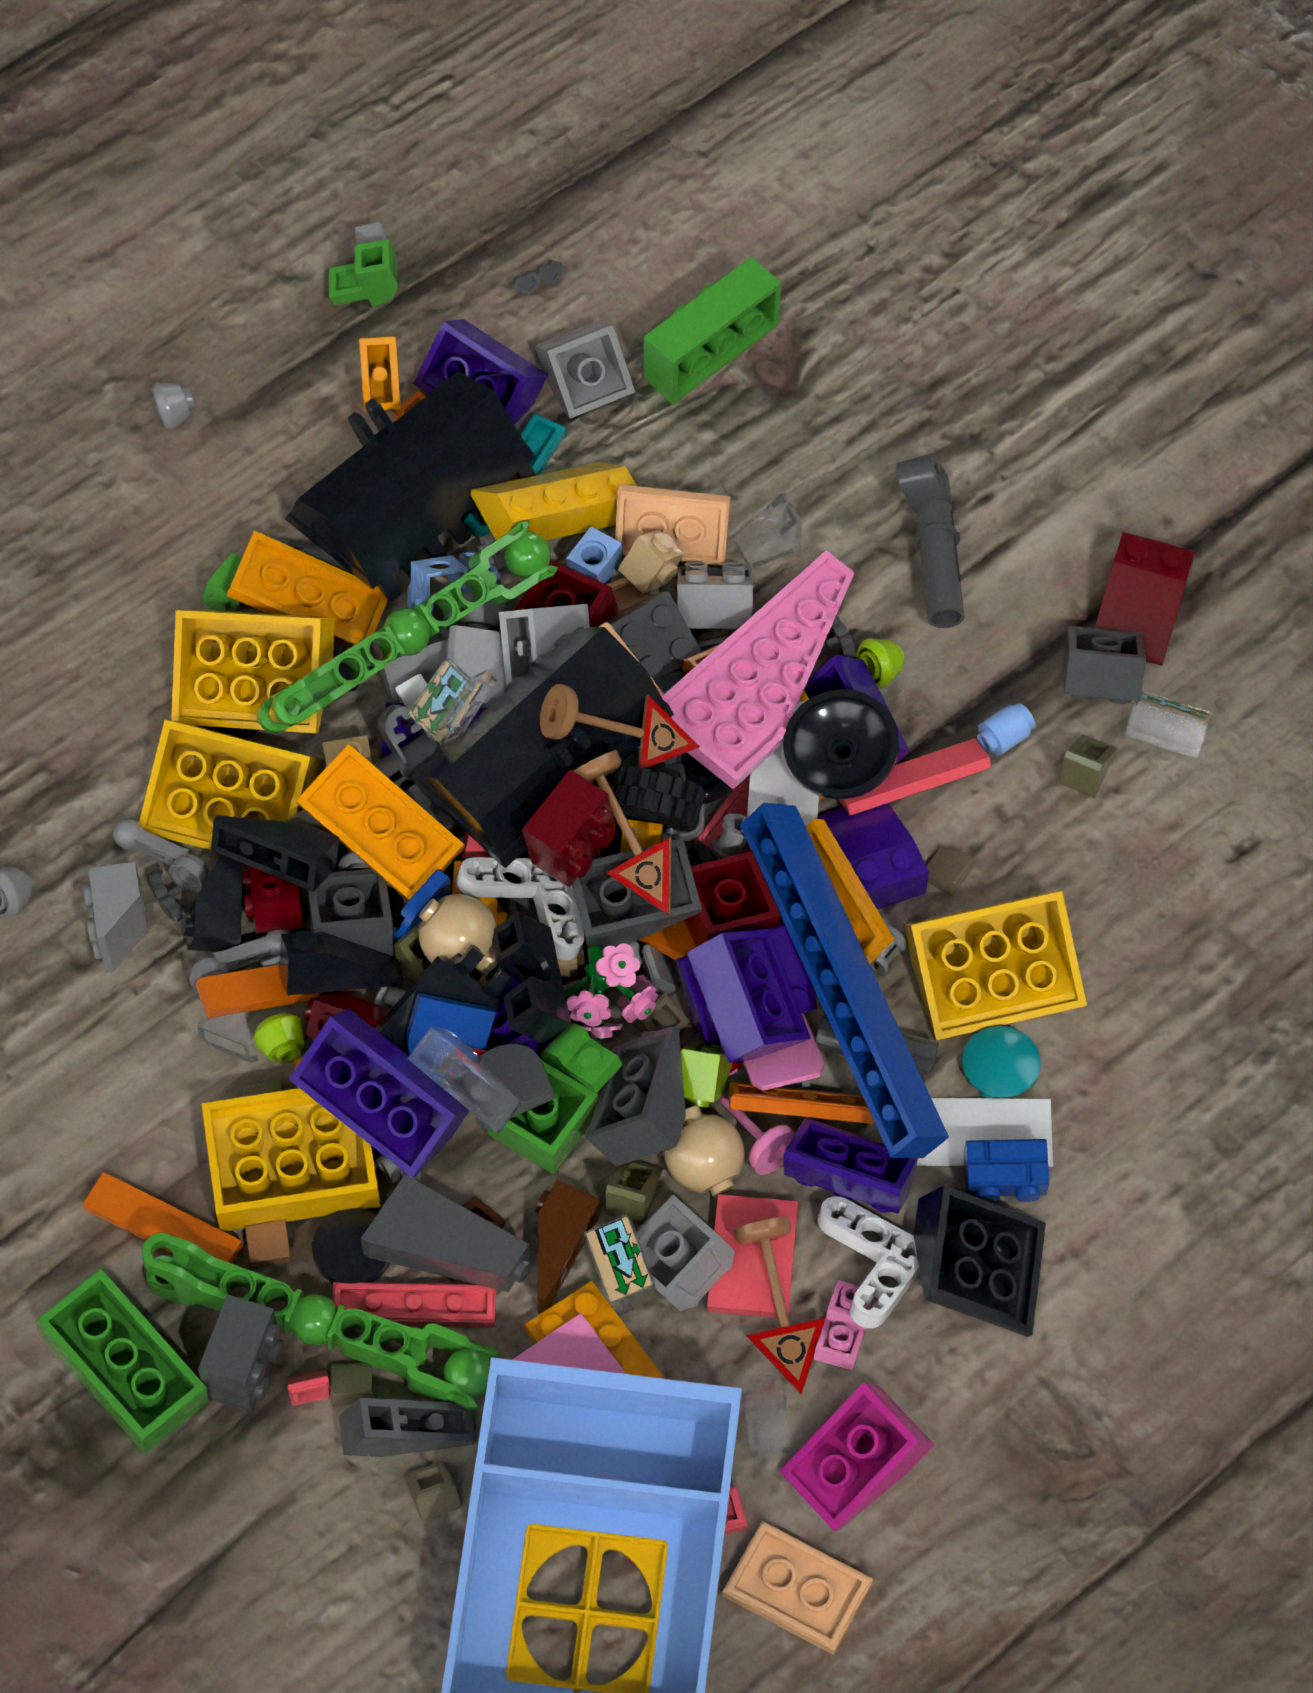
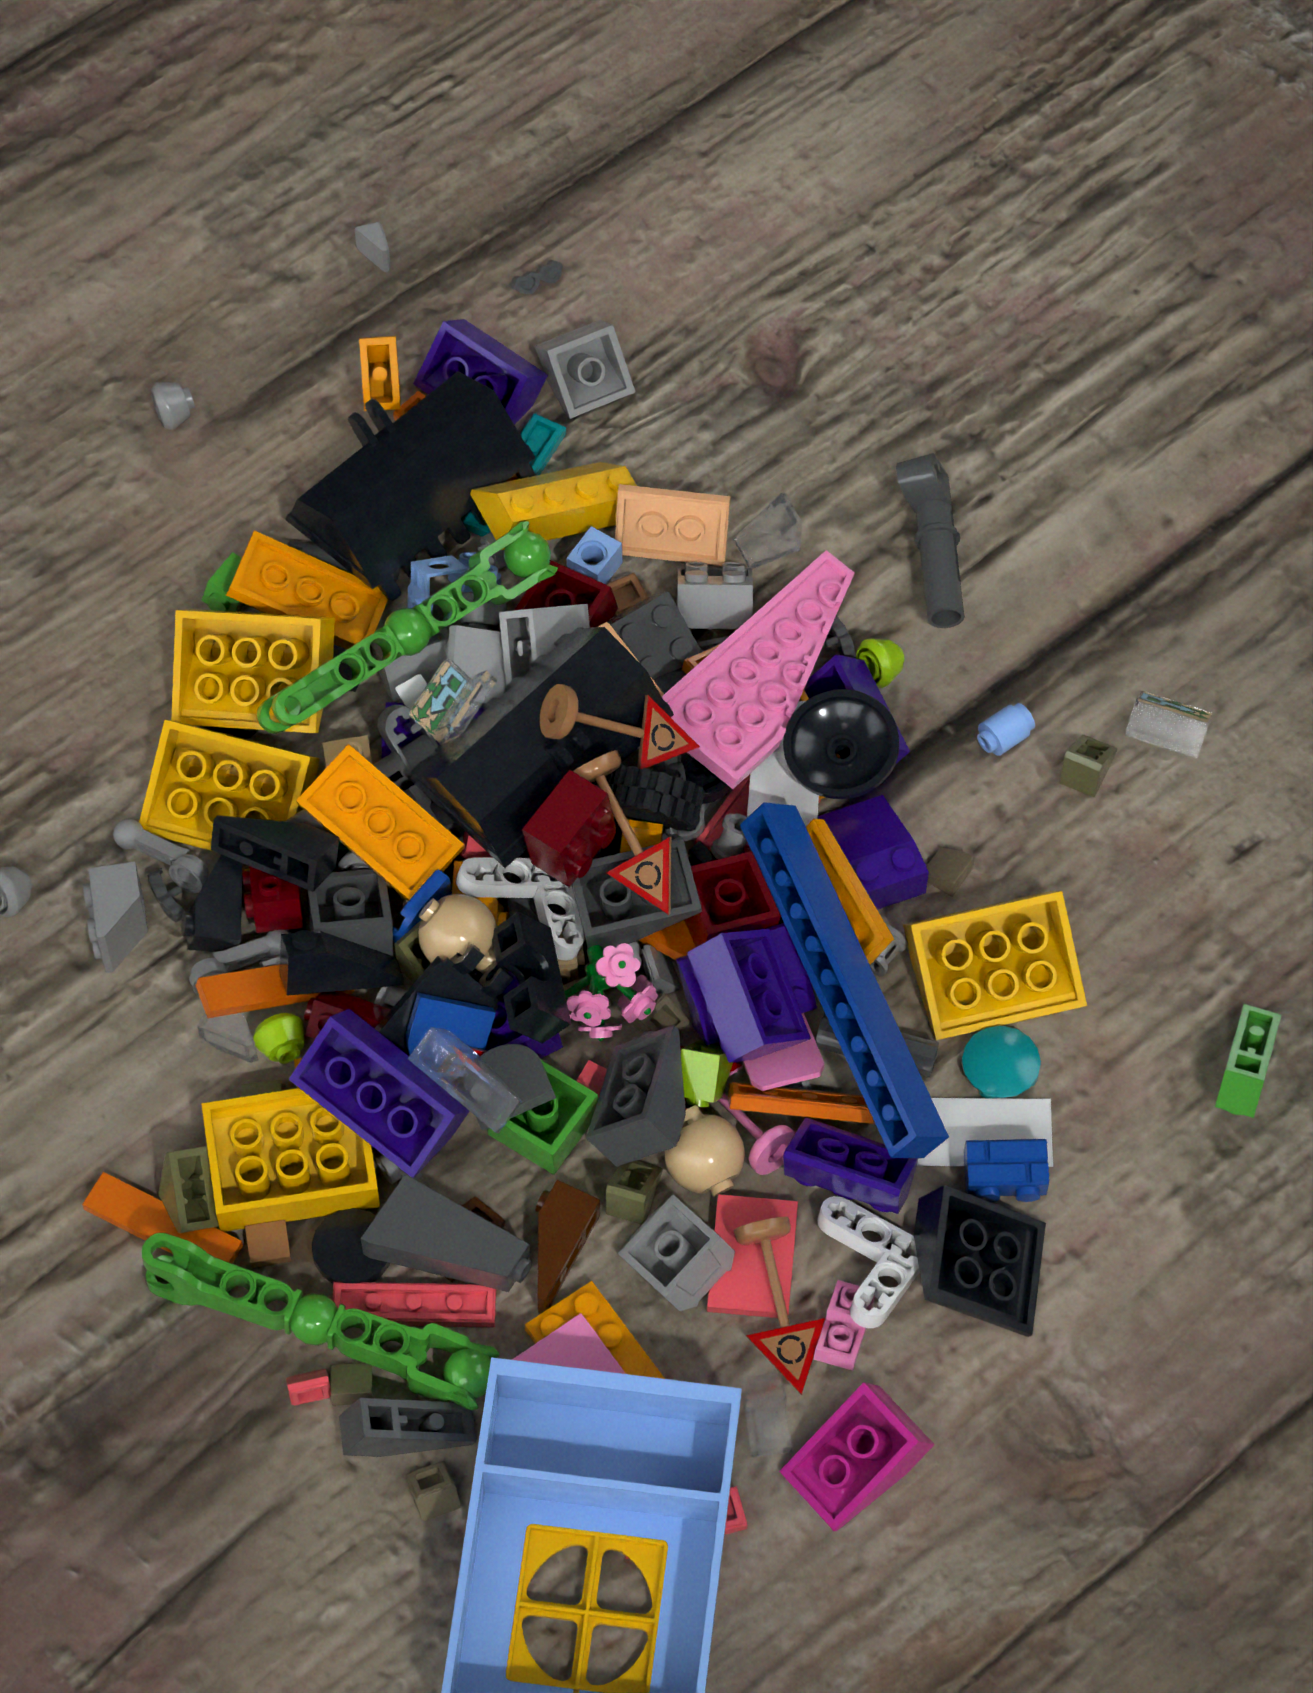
bright green brick [36,1269,209,1454] -> none
dark grey brick [198,1294,284,1412] -> none
bright green brick [329,239,398,307] -> none
bright green brick [541,1023,623,1093] -> none
panel [584,1215,655,1316] -> none
tan brick [618,529,685,594] -> none
bright green brick [644,256,781,405] -> none
light nougat tile [722,1521,873,1655] -> none
coral tile [838,738,991,816] -> none
dark grey brick [1062,626,1146,704] -> none
dark red slope [1095,532,1195,666] -> none
none -> olive slope [158,1146,219,1233]
none -> bright green slope [1215,1004,1282,1118]

